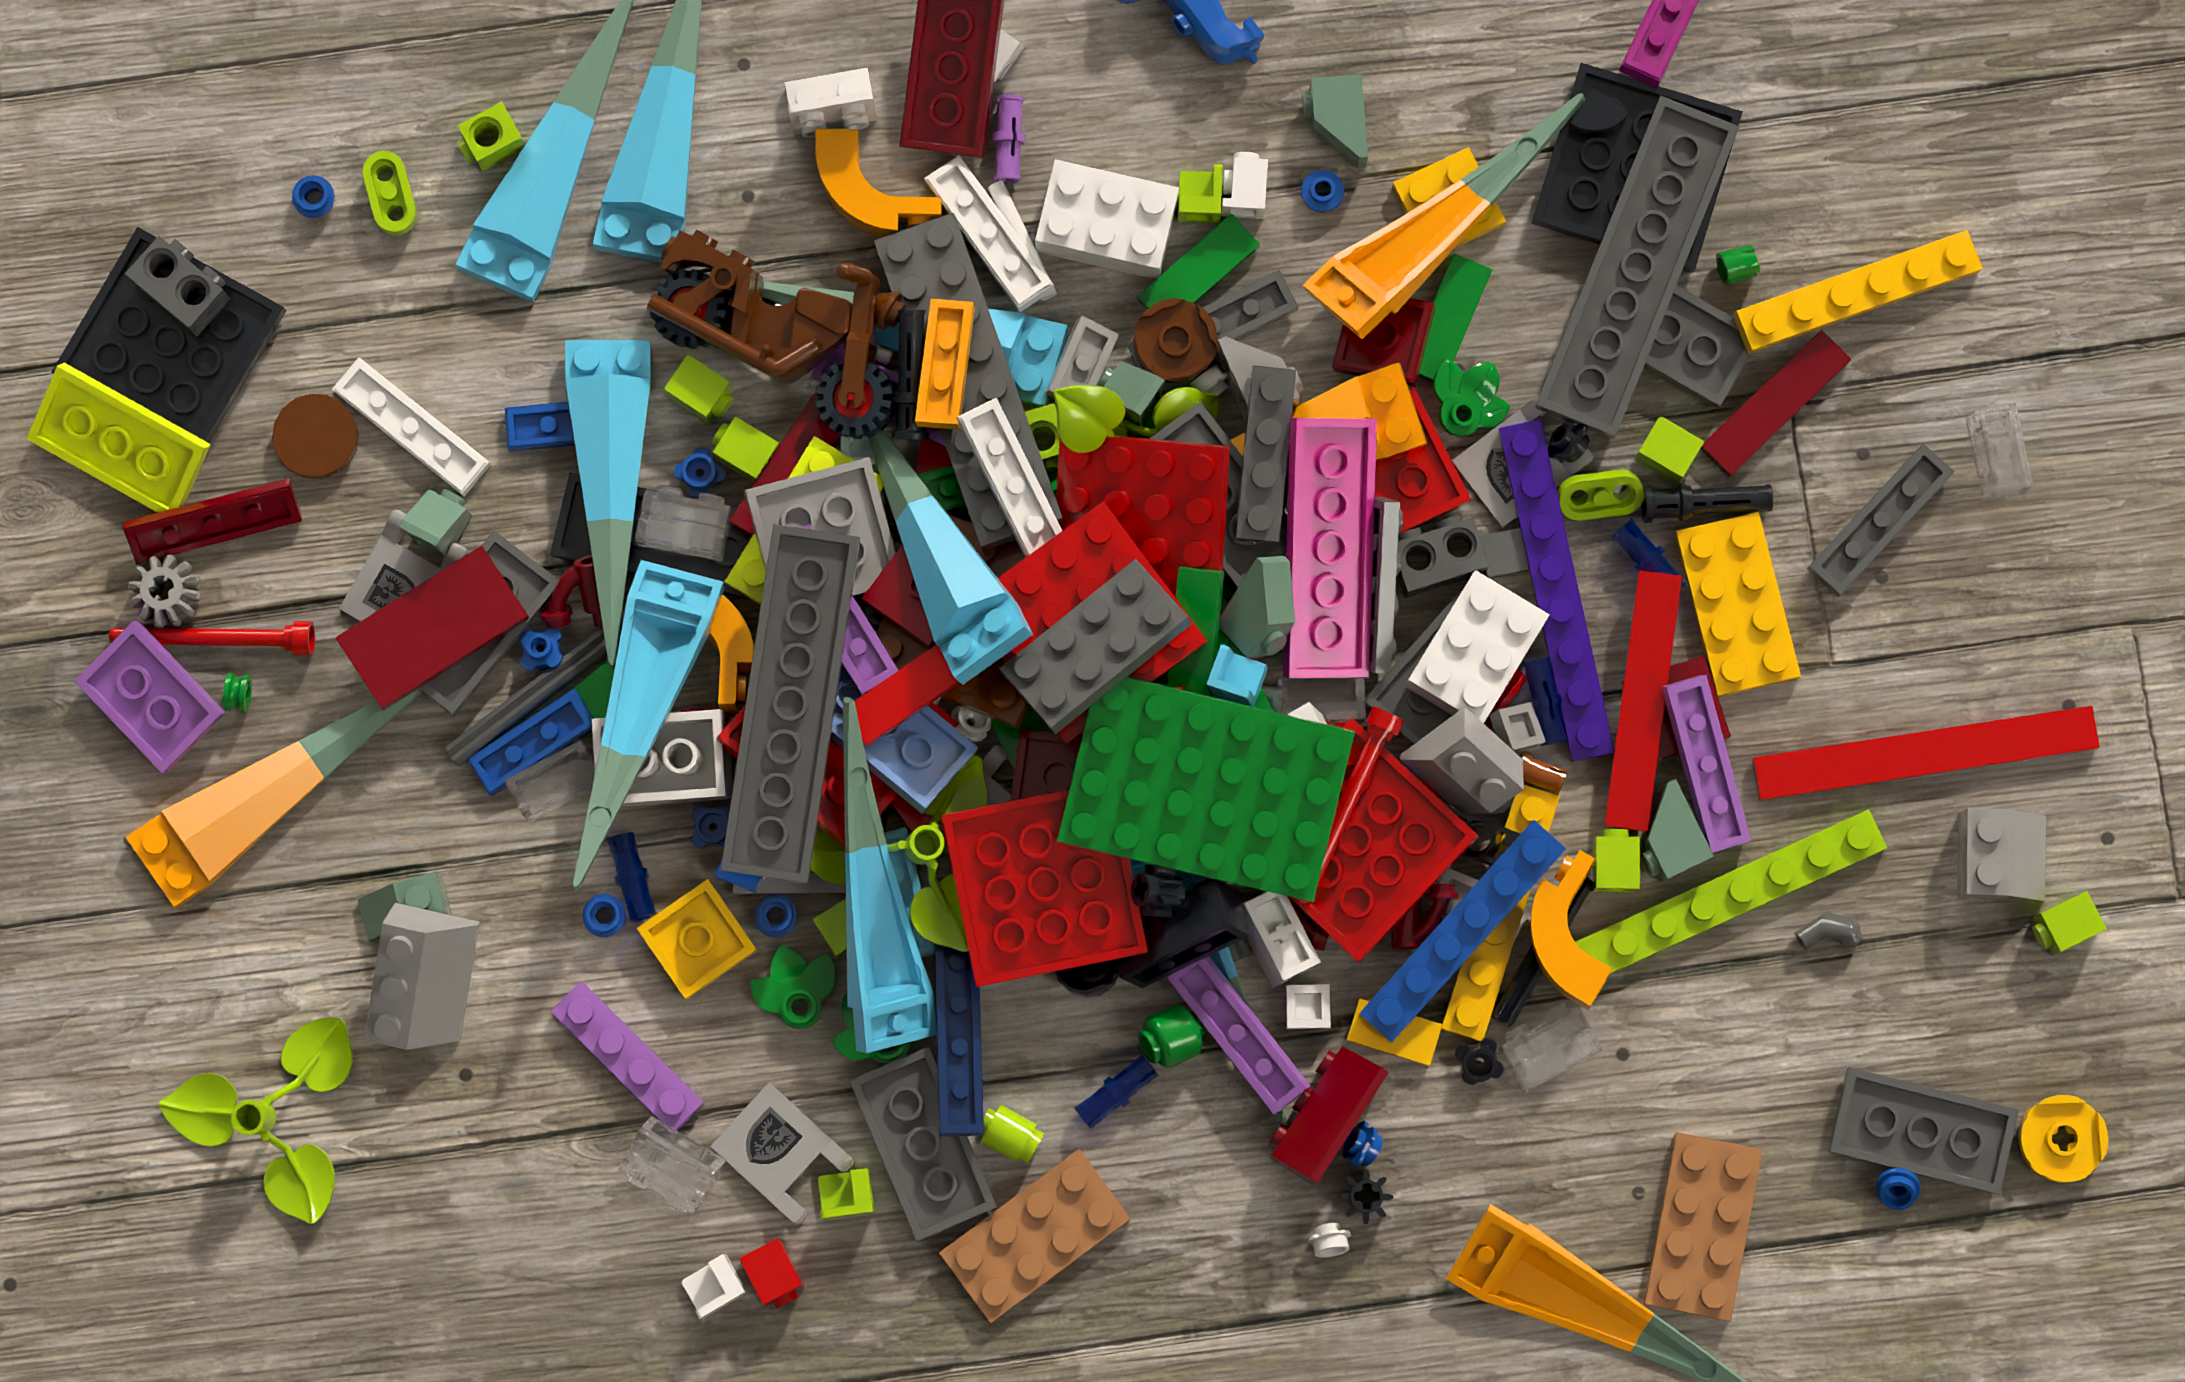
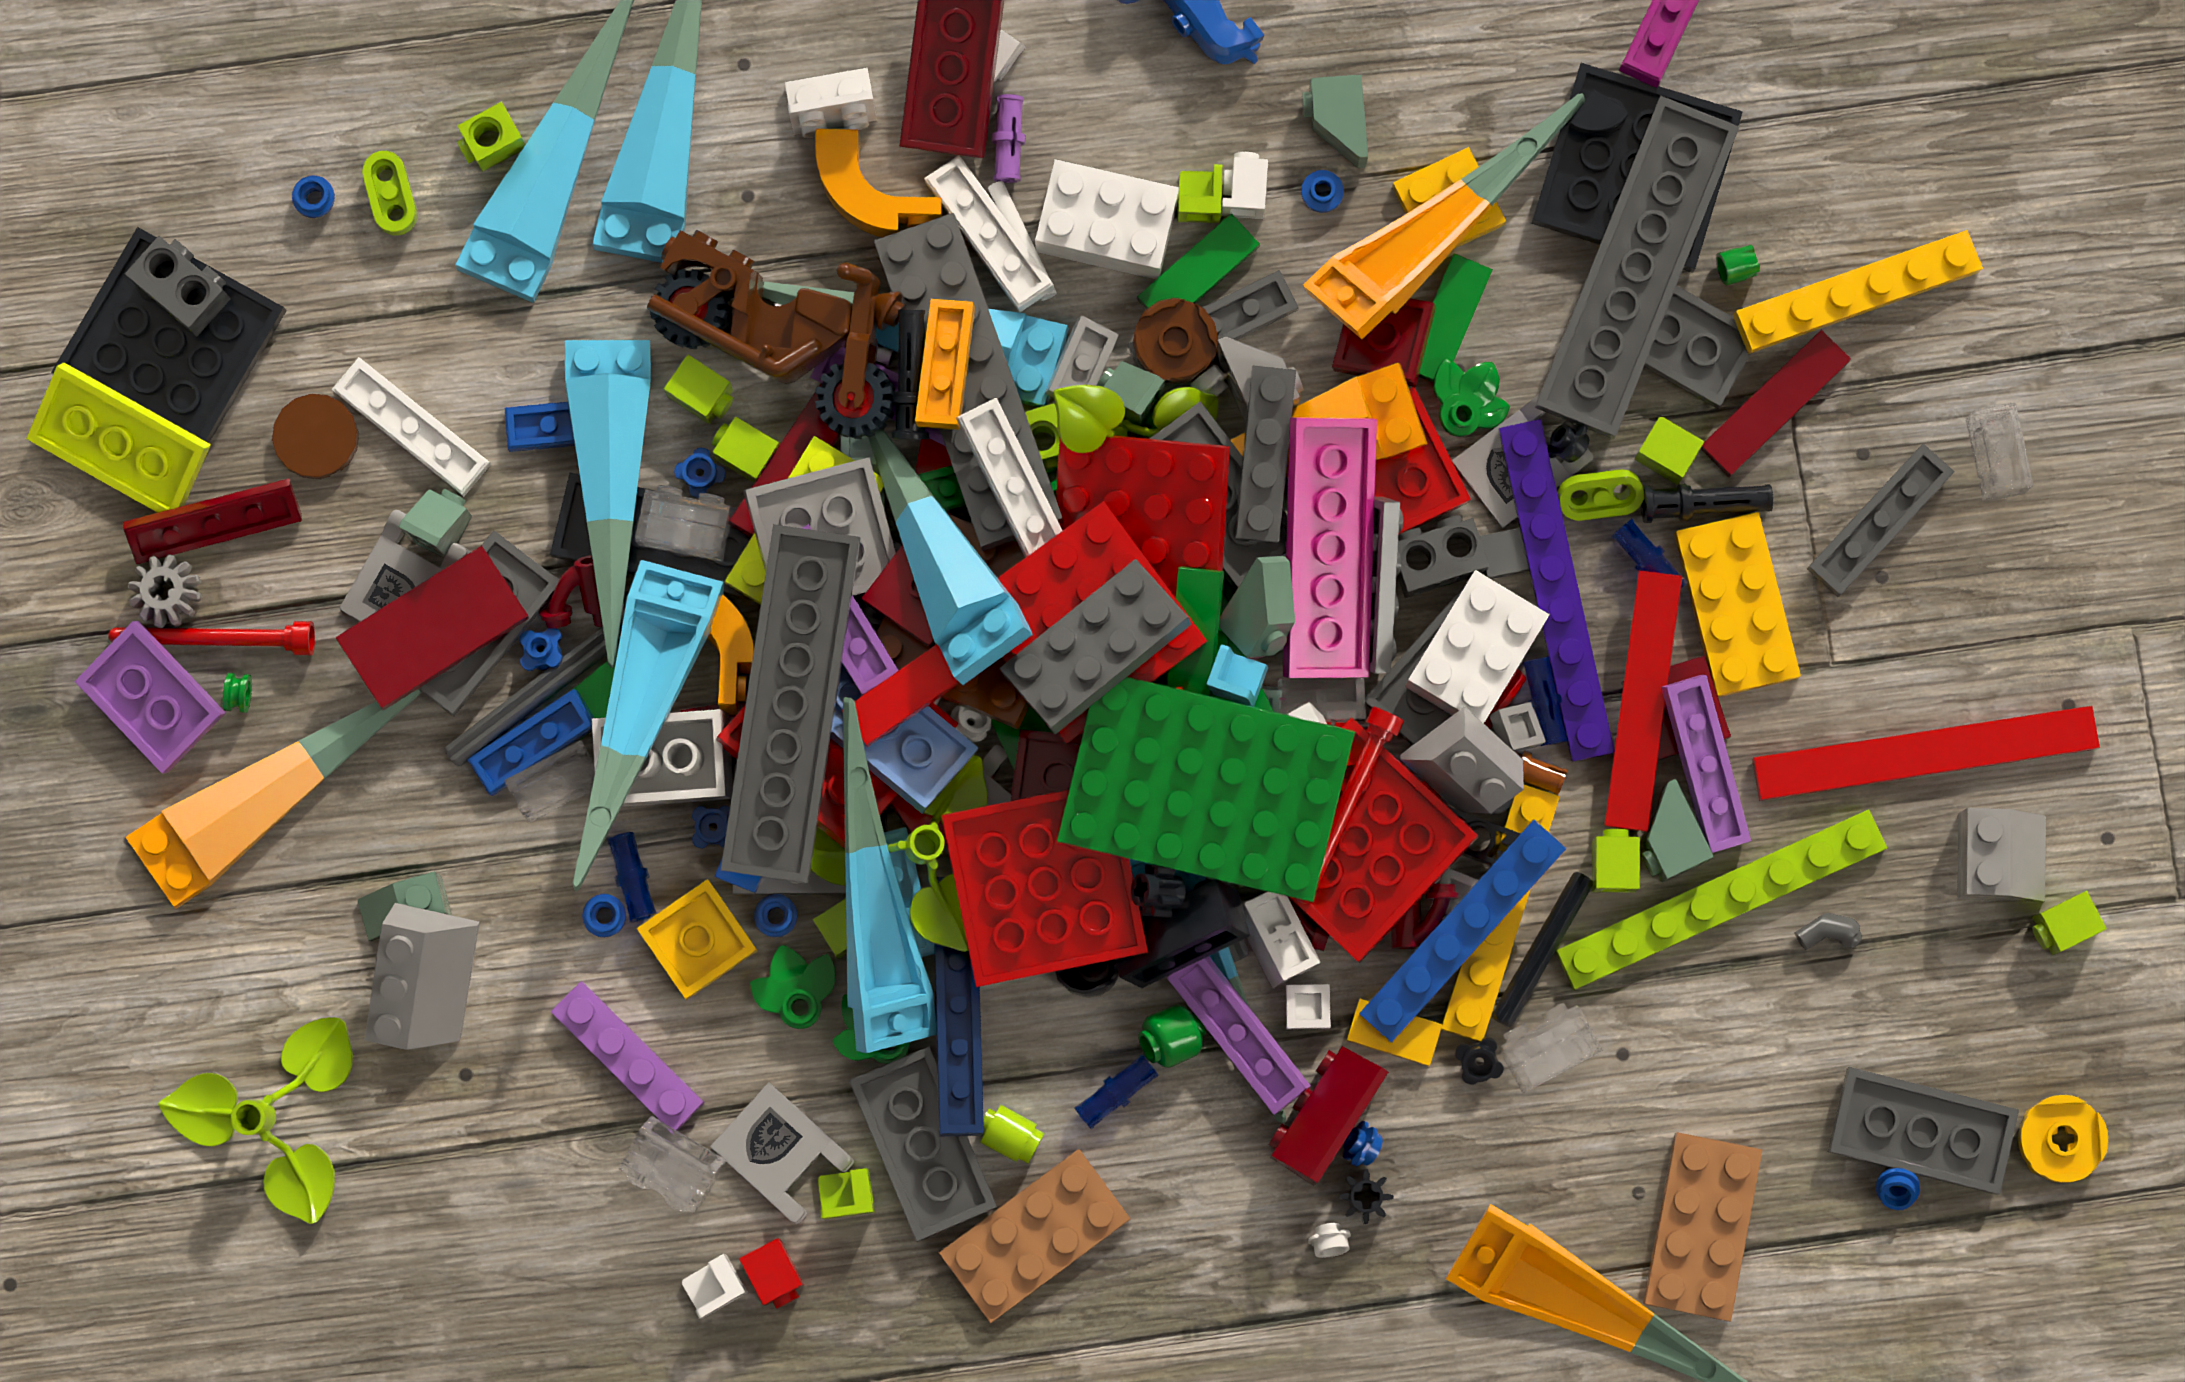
light orange arch [1530,850,1612,1011] -> none

